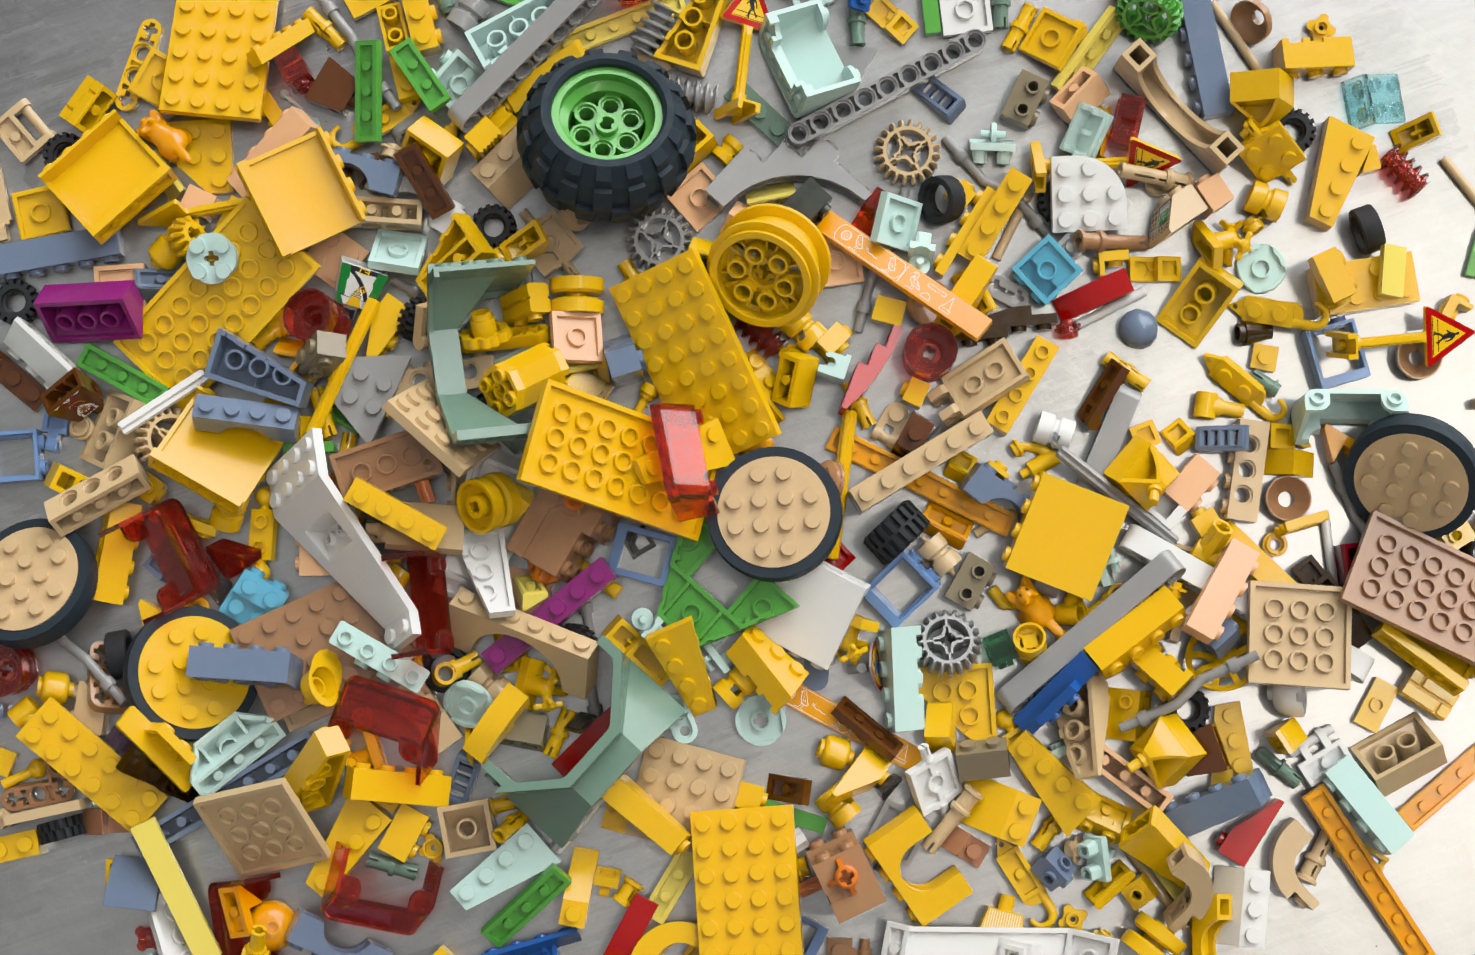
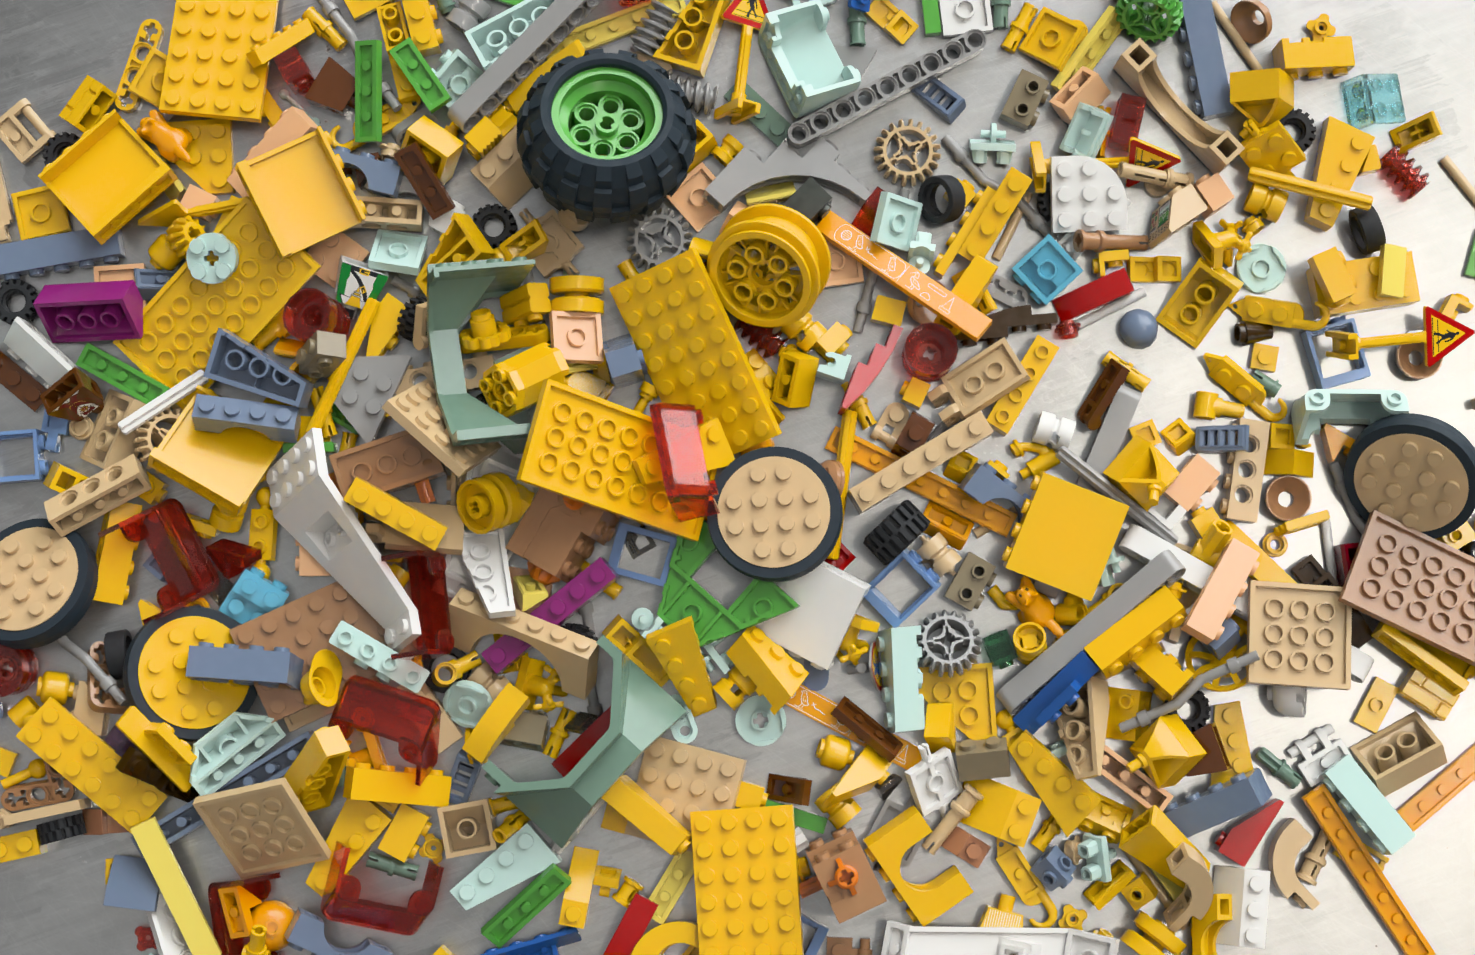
yellow slope [1263,717,1308,754] -> none
none -> yellow axle [1247,167,1373,211]

